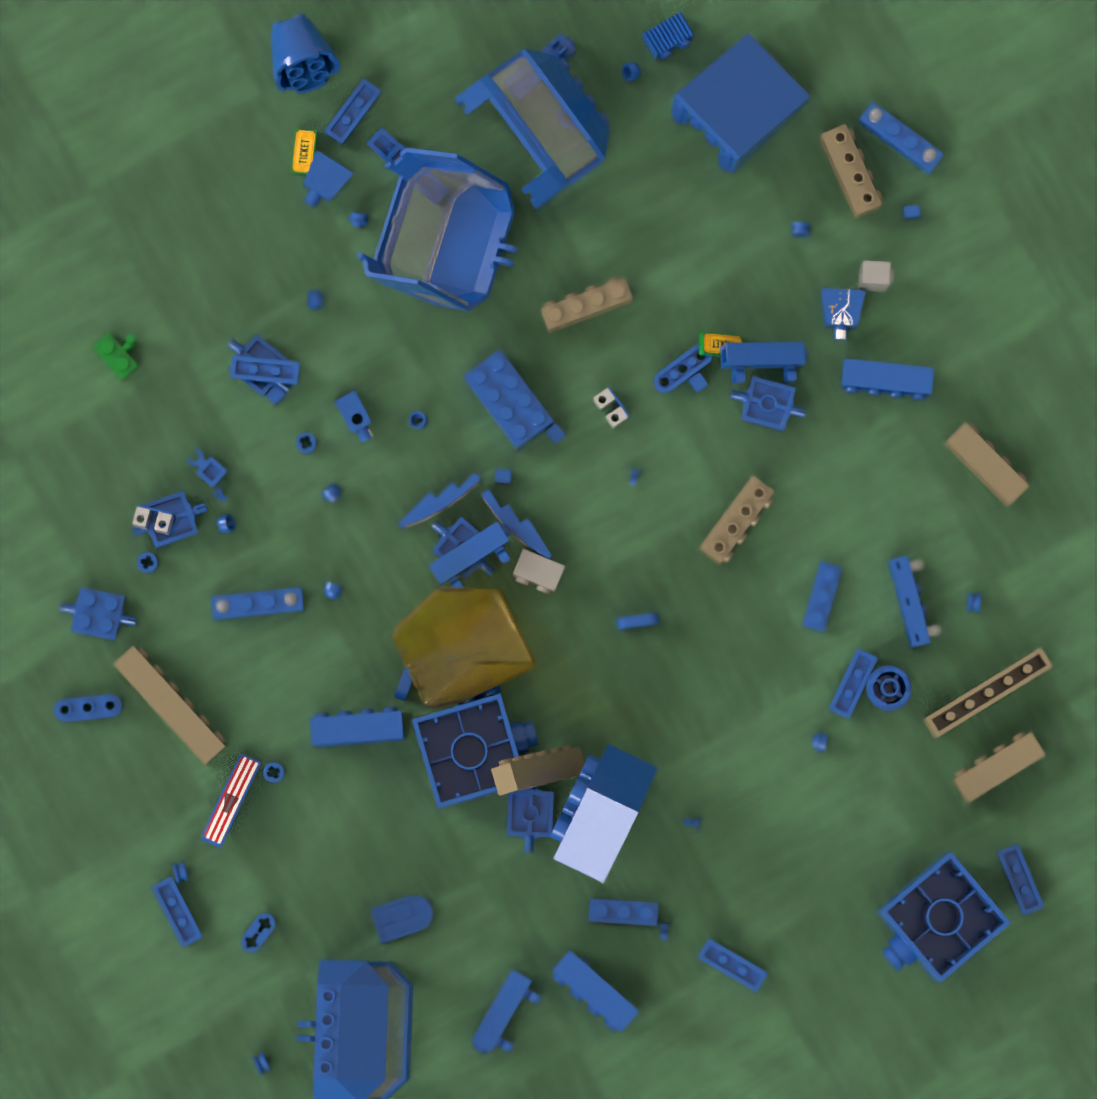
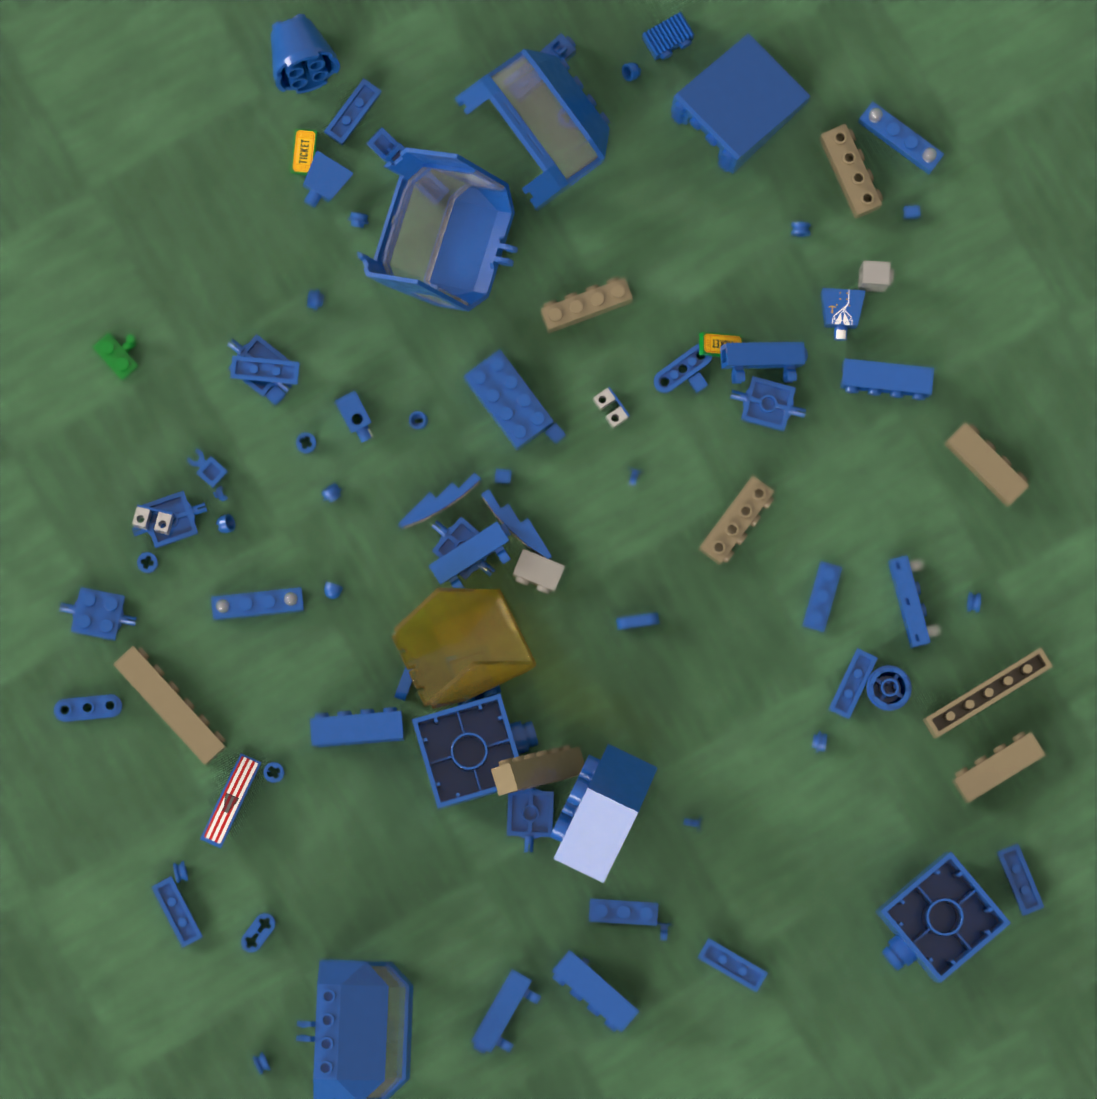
blue window [370,895,433,944] -> none

